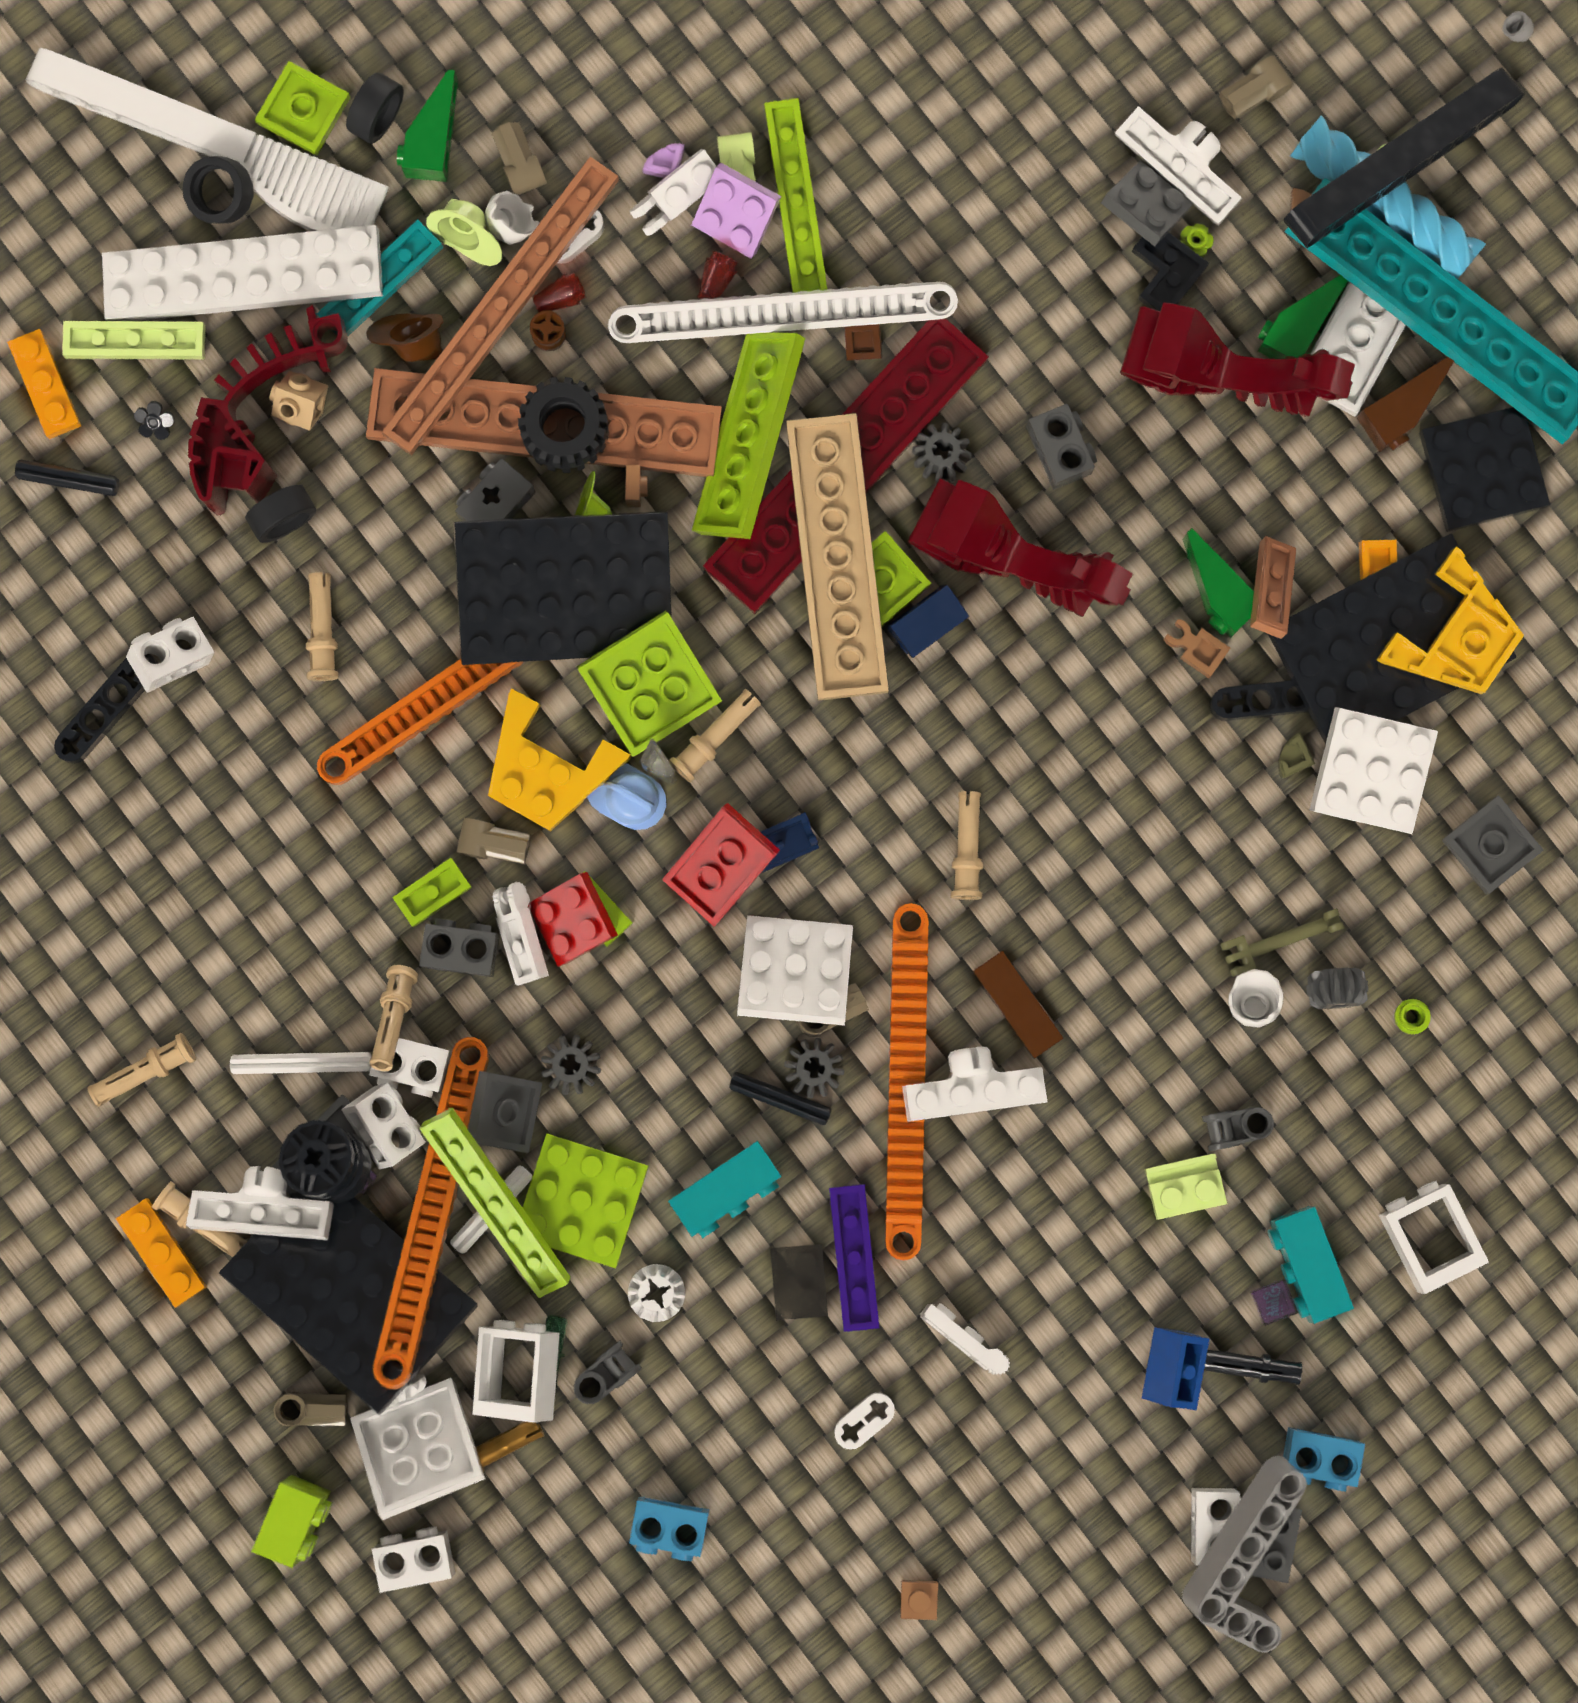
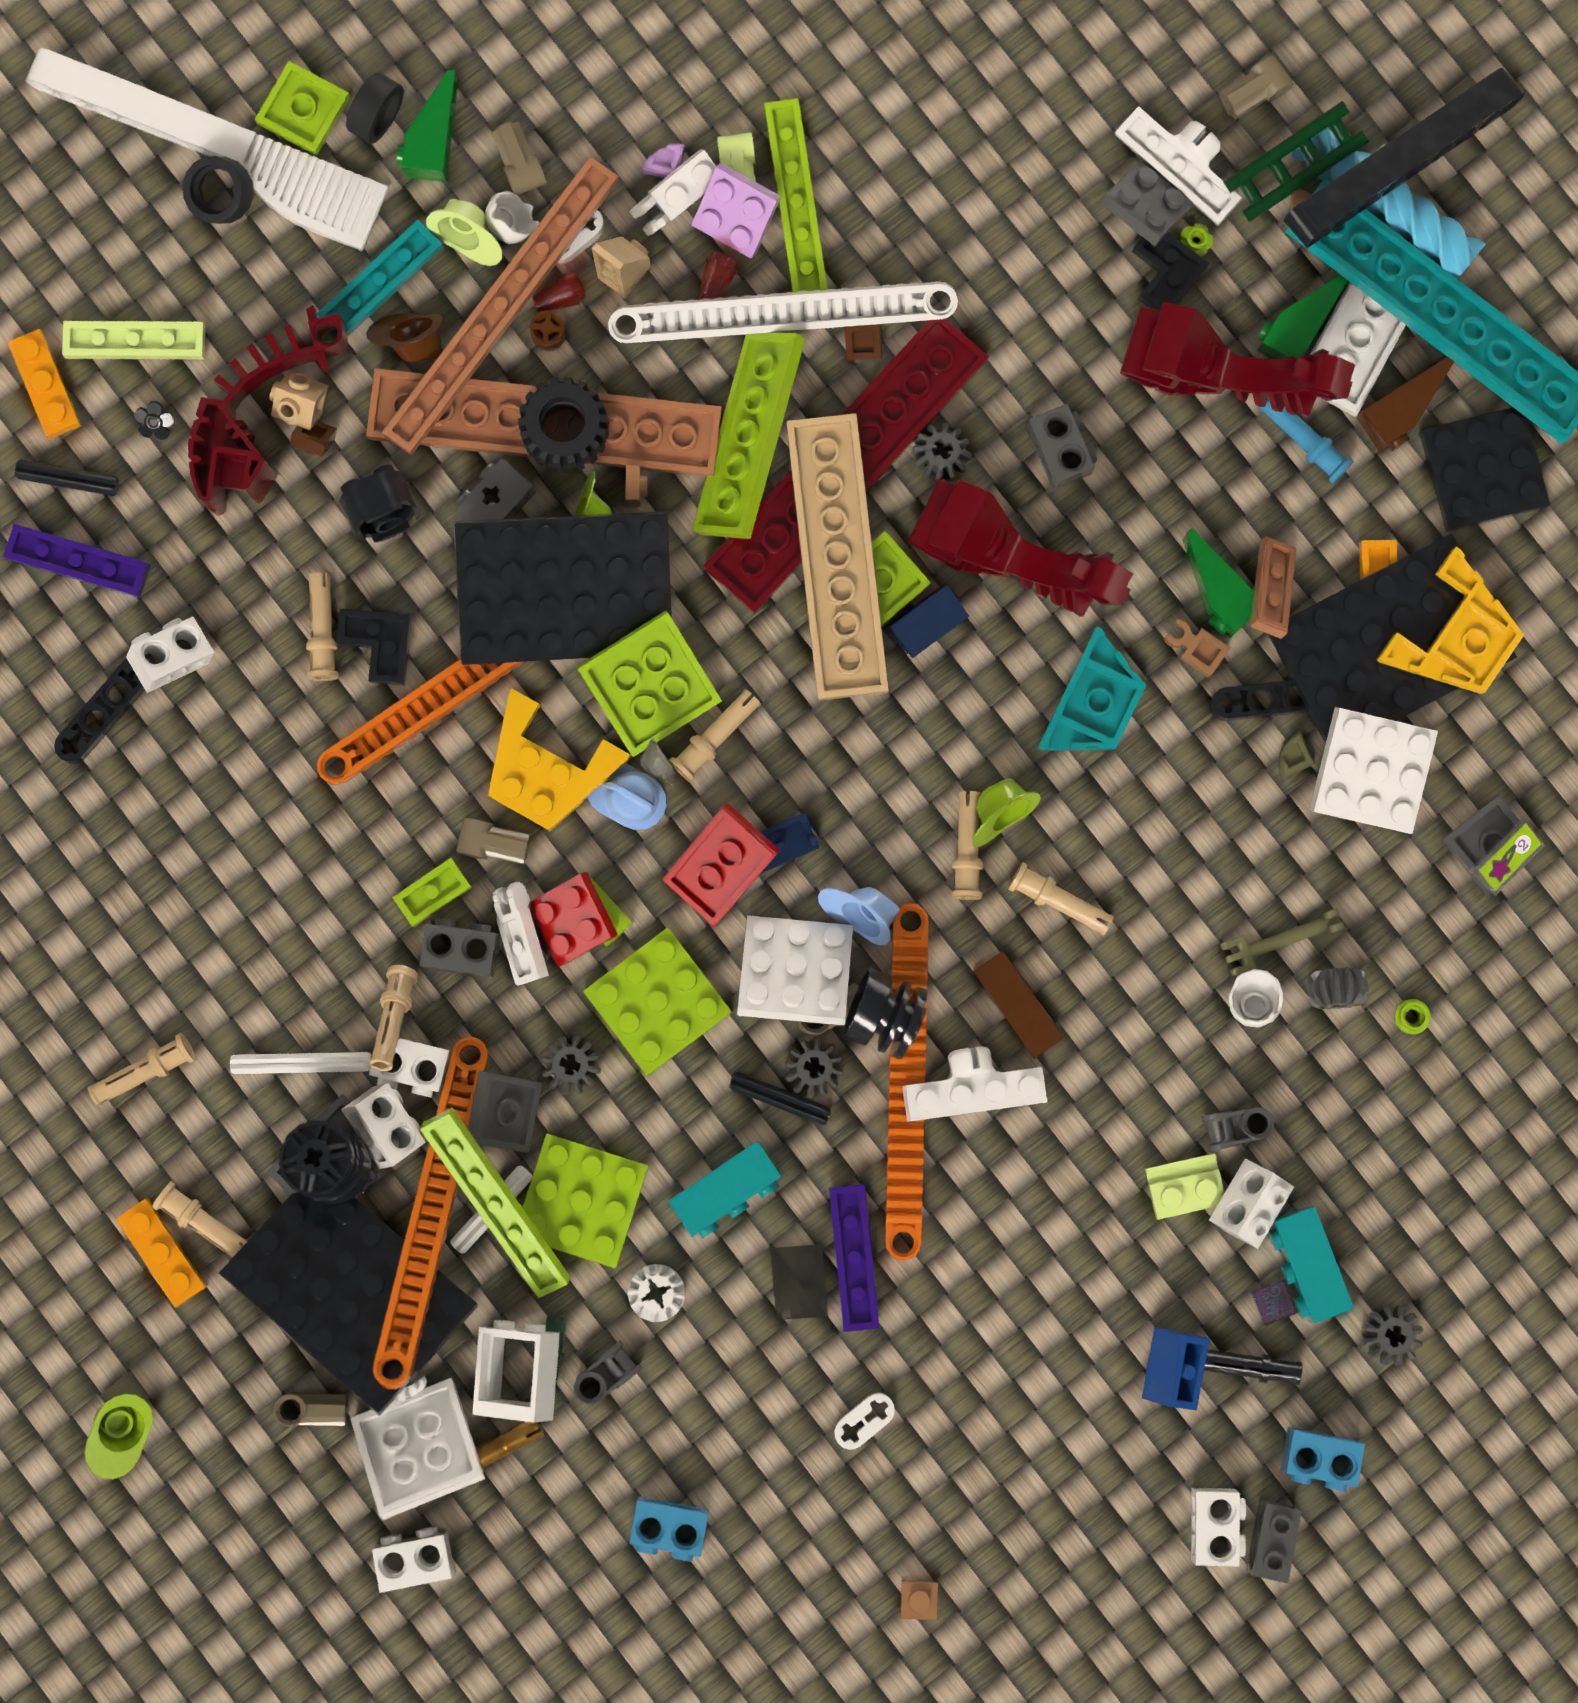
white plate [102,225,383,321] -> none
white plate [186,1166,334,1240] -> none
black tyre [245,485,317,543] -> none
lime brick [251,1475,333,1568] -> none
white hinge [920,1303,1010,1375] -> none
light grey beam [1182,1456,1306,1653] -> none
white window [1379,1181,1489,1294] -> none
light grey hinge [1503,11,1534,42] -> none
none -> dark purple plate [3,524,151,598]
none -> lime piece [84,1394,153,1479]
none -> reddish brown plate [290,421,337,456]
none -> black plate [337,609,412,686]
none -> black brick [339,464,421,544]
none -> lime plate [583,927,732,1077]
none -> tan slope [592,236,651,299]
none -> light blue piece [818,887,899,946]
none -> black wheel [842,968,927,1059]
none -> lime piece [972,778,1041,847]
none -> tan pin [1008,862,1114,936]
none -> teal wing [1037,626,1146,751]
none -> white brick [1209,1159,1294,1249]
none -> dark green bar [1223,101,1369,223]
none -> dark azure pin [1260,400,1354,484]
none -> dark grey gear [1361,1305,1423,1366]
none -> slope [1469,819,1545,896]

